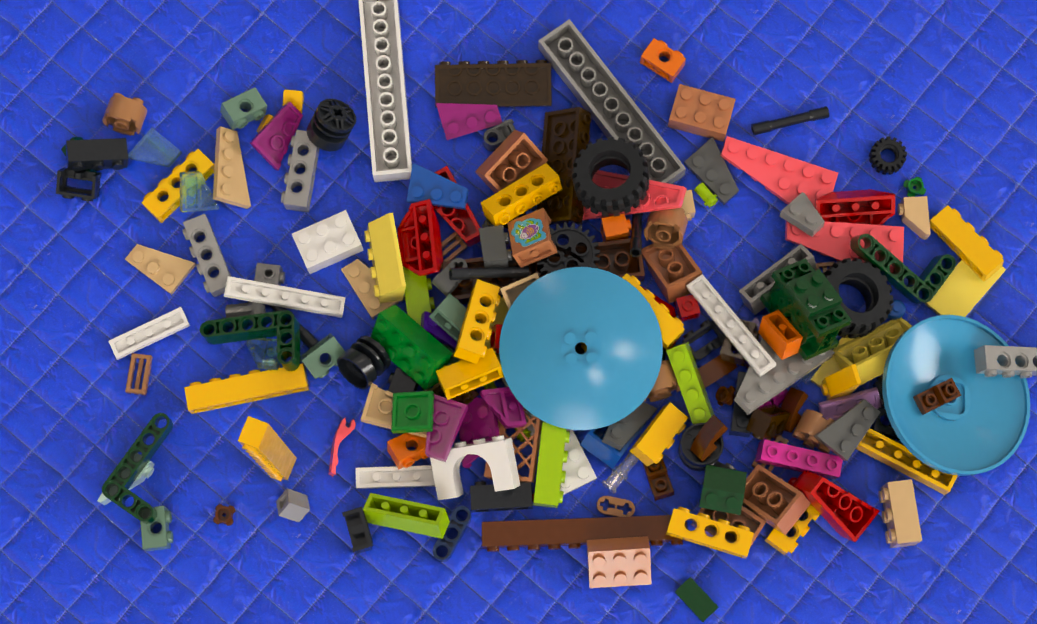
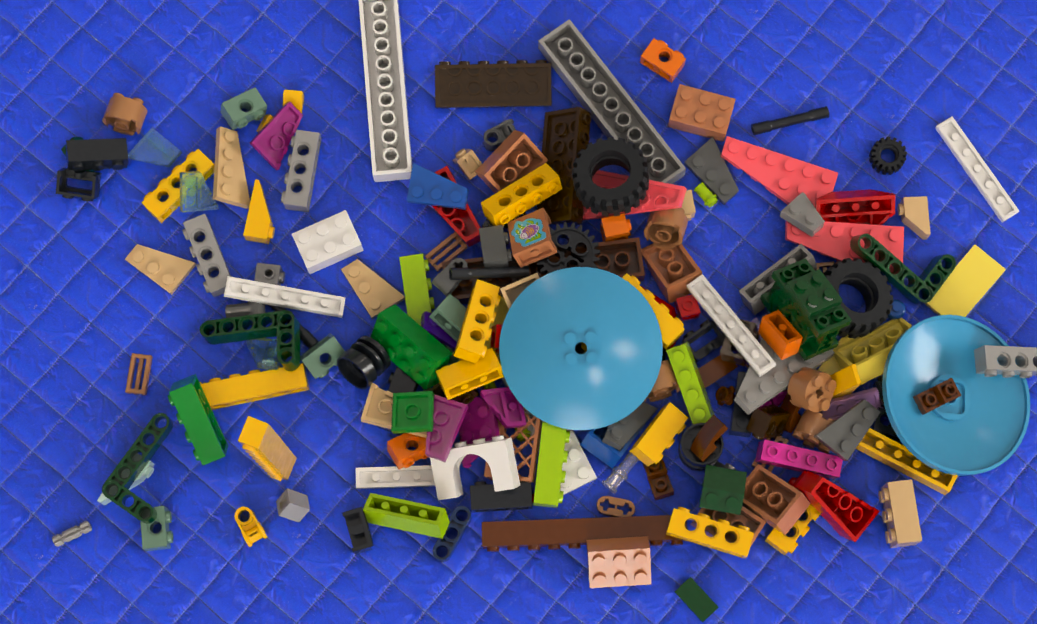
white plate [109,307,190,360] -> none
reddish brown plate [213,504,235,526] -> none
black wheel [307,99,356,152] -> none
coral arm [328,417,356,477] -> none
light yellow slope [364,213,406,303] -> none
red wedge [397,199,444,276] -> none
magenta wing [436,103,502,140] -> none
black piece [629,213,643,257] -> none
green plate [903,177,926,197] -> none
yellow brick [930,205,1004,282] -> none
none -> light grey axle [52,521,92,547]
none -> green brick [168,374,228,466]
none -> yellow piece [234,507,268,547]
none -> yellow slope [243,179,275,244]
none -> tan bracket [452,148,482,180]
none -> medium nougat brick [787,367,837,412]
none -> white tile [935,117,1019,223]

